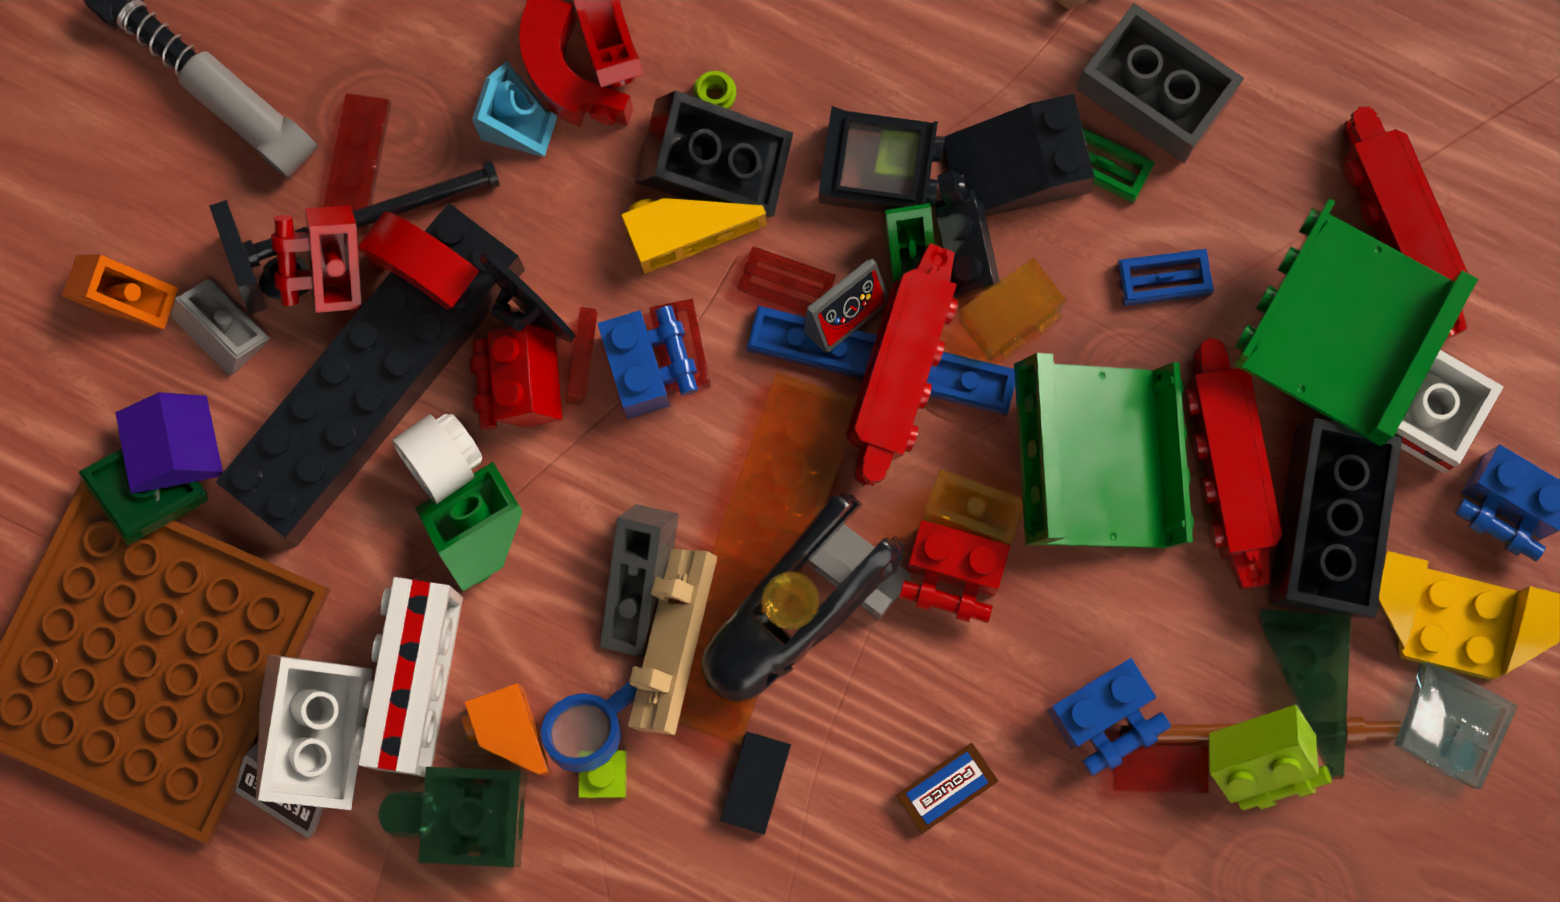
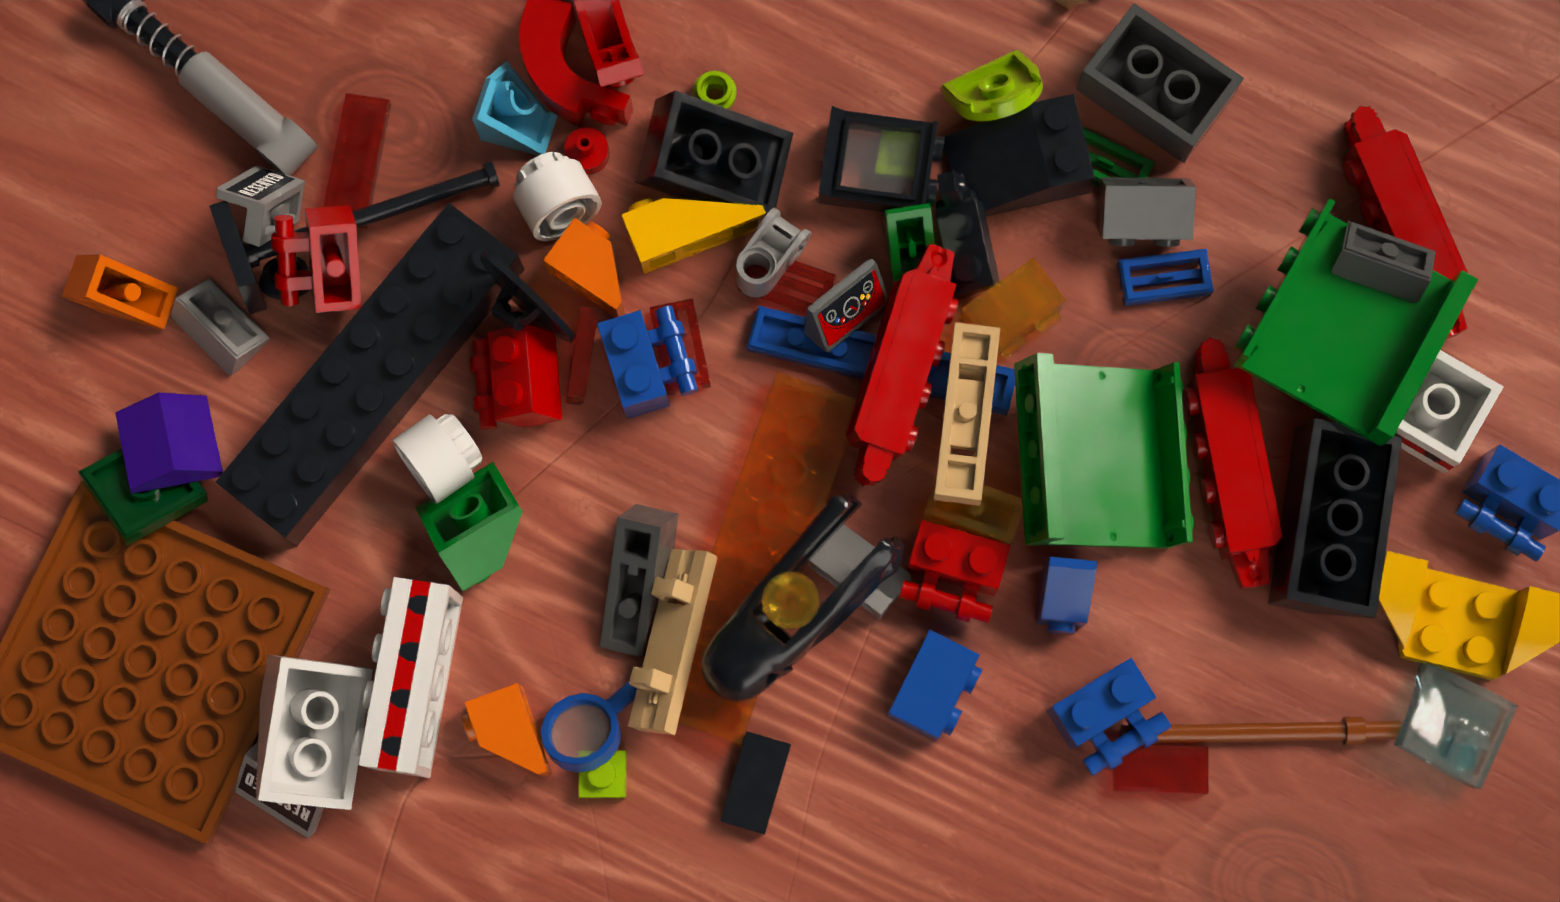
red arch [358,212,480,311] -> none
clear green brick [378,766,527,868] -> none
tile [895,743,998,834] -> none
lime brick [1209,704,1332,811] -> none
clear green wing [1259,609,1351,780] -> none
none -> light grey panel [216,166,305,247]
none -> white piece [513,152,602,241]
none -> orange slope [543,217,625,318]
none -> red tile [564,127,610,175]
none -> light grey piece [736,207,812,297]
none -> blue brick [887,630,983,741]
none -> tan hinge [933,322,1000,506]
none -> lime tile [940,50,1043,121]
none -> blue slope [1036,557,1097,635]
none -> dark grey brick [1097,177,1196,247]
none -> dark grey slope [1332,221,1436,303]

